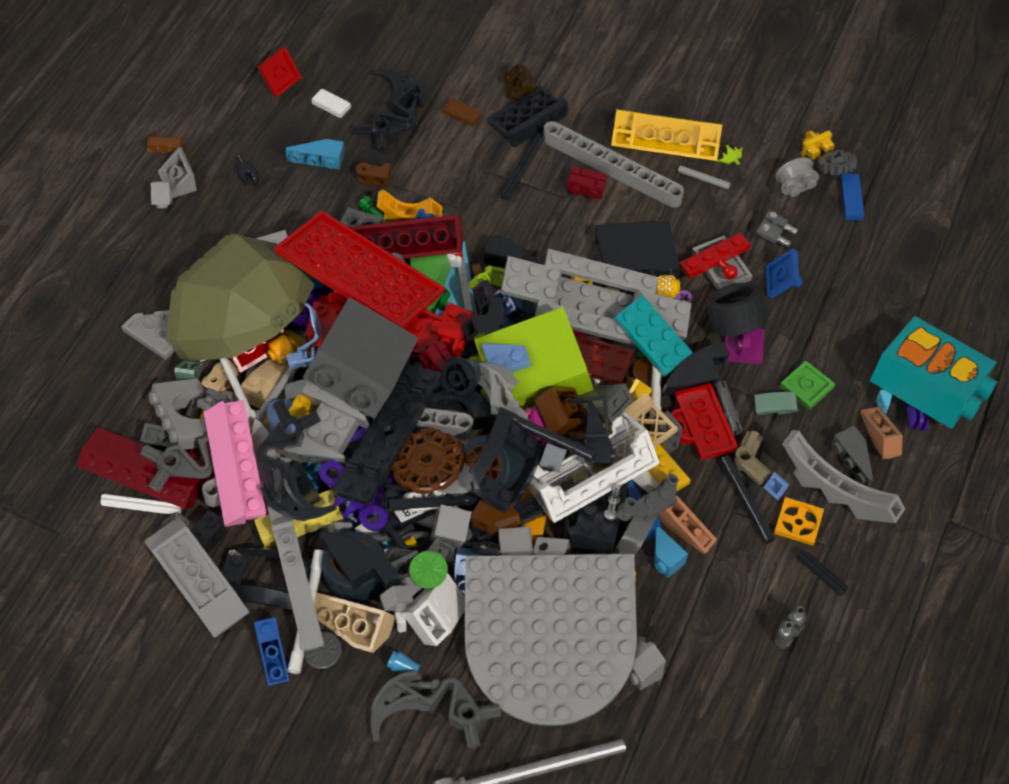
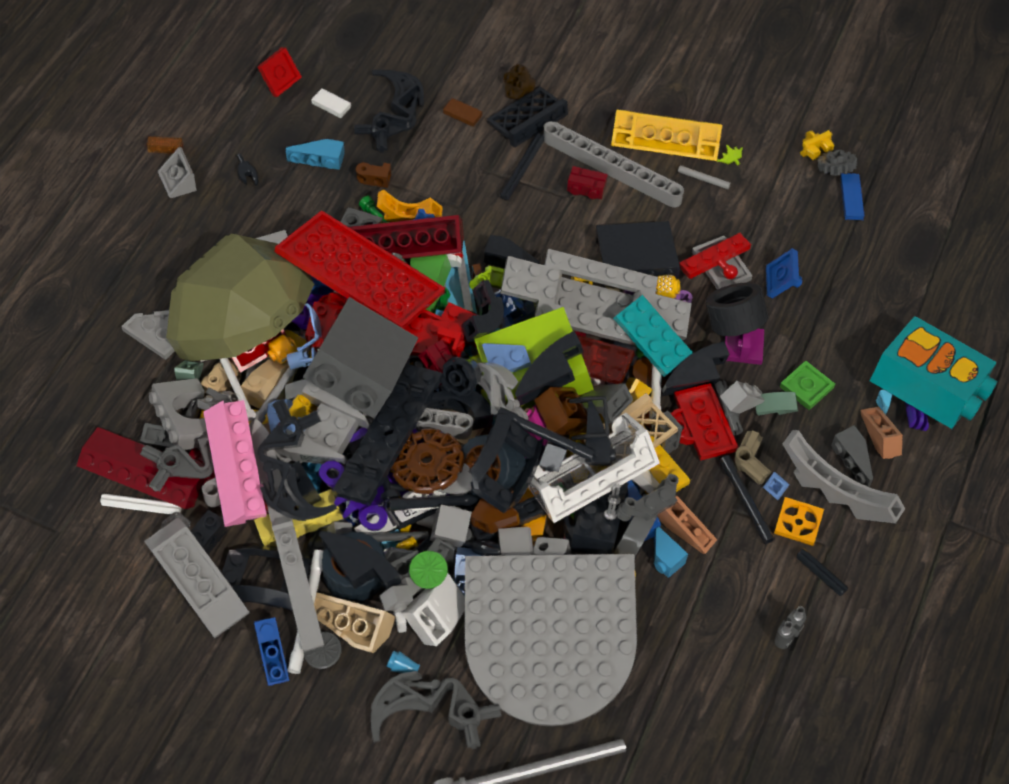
light grey brick [151,181,173,208] -> none
black piece [378,515,414,550] -> none
light grey slope [628,636,666,690] -> none
dark grey piece [756,210,798,247] -> none
light grey wheel [775,158,819,197] -> none
none -> black slope [515,331,584,406]
none -> light grey slope [720,381,765,414]

